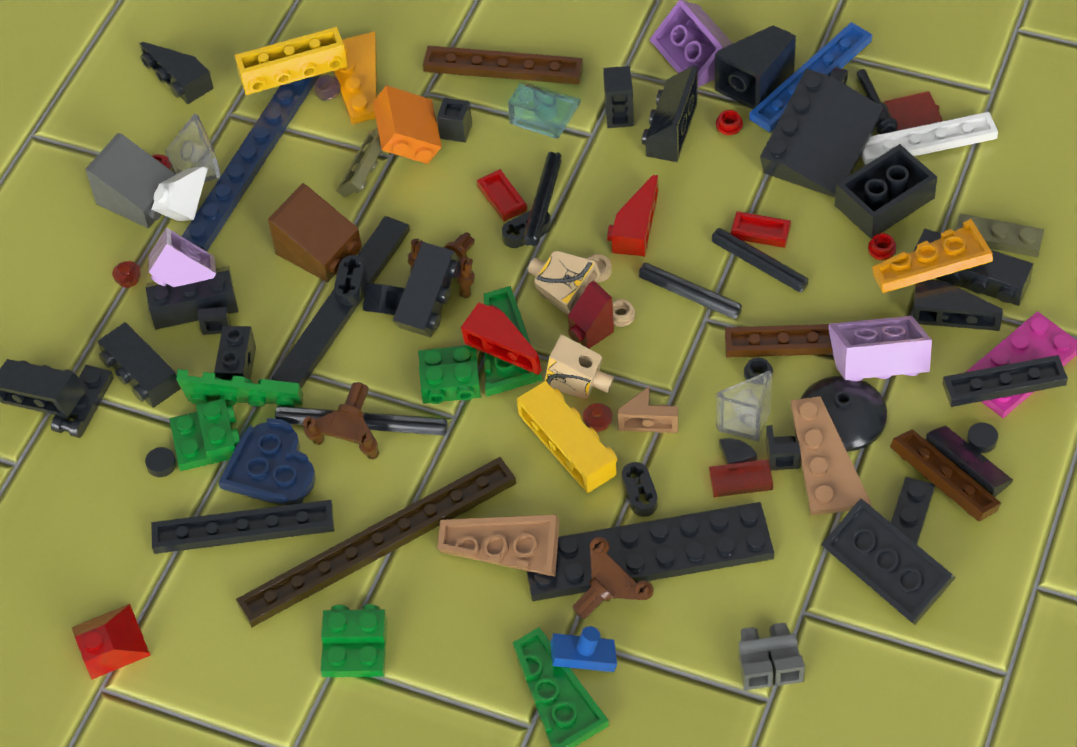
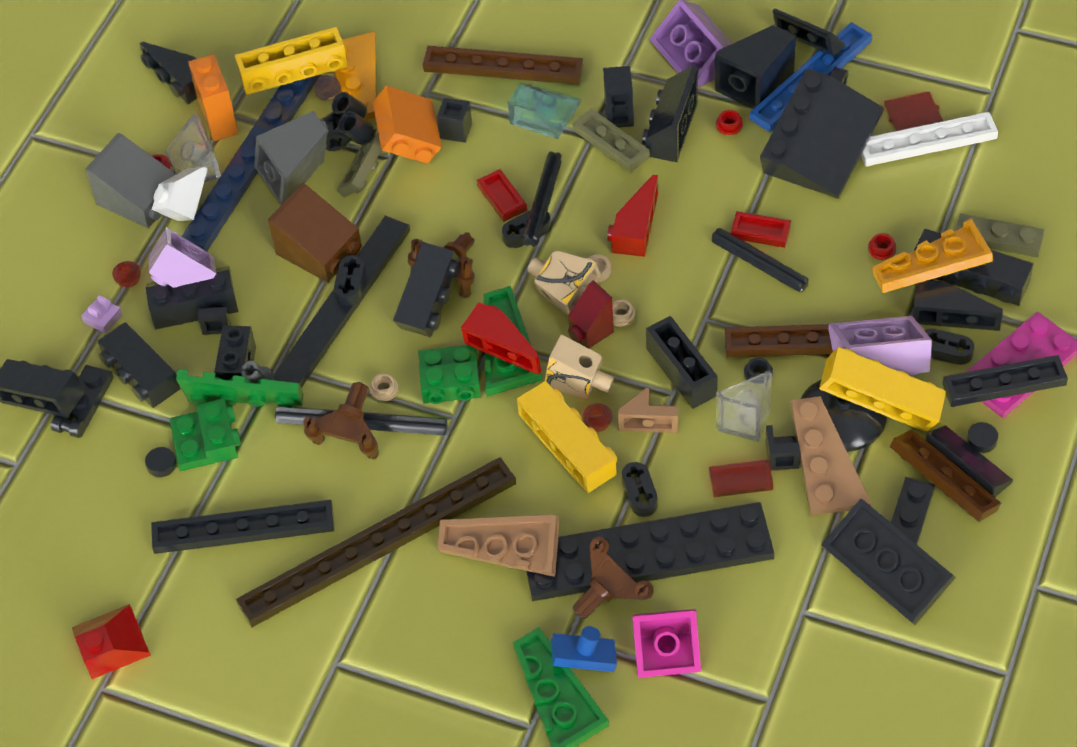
dark blue plate [218,418,316,505] -> none
green plate [320,604,388,677] -> none
black panel [362,283,405,315] -> none
black axle [639,262,742,319] -> none
black tile [719,438,757,469] -> none
dark grey hips [738,623,805,691] -> none
black brick [835,144,937,239] -> none
black pin [856,69,898,134] -> none
none -> lavender tile [81,295,123,334]
none -> orange brick [188,54,239,141]
none -> dark grey pin [241,361,274,384]
none -> dark grey slope [254,111,328,205]
none -> black piece [322,92,374,151]
none -> tan plate [369,373,399,401]
none -> olive plate [572,108,650,172]
none -> dark pink slope [632,609,701,678]
none -> black brick [646,316,718,409]
none -> black slope [772,8,846,56]
none -> yellow brick [819,347,946,433]
none -> black beam [925,329,974,365]

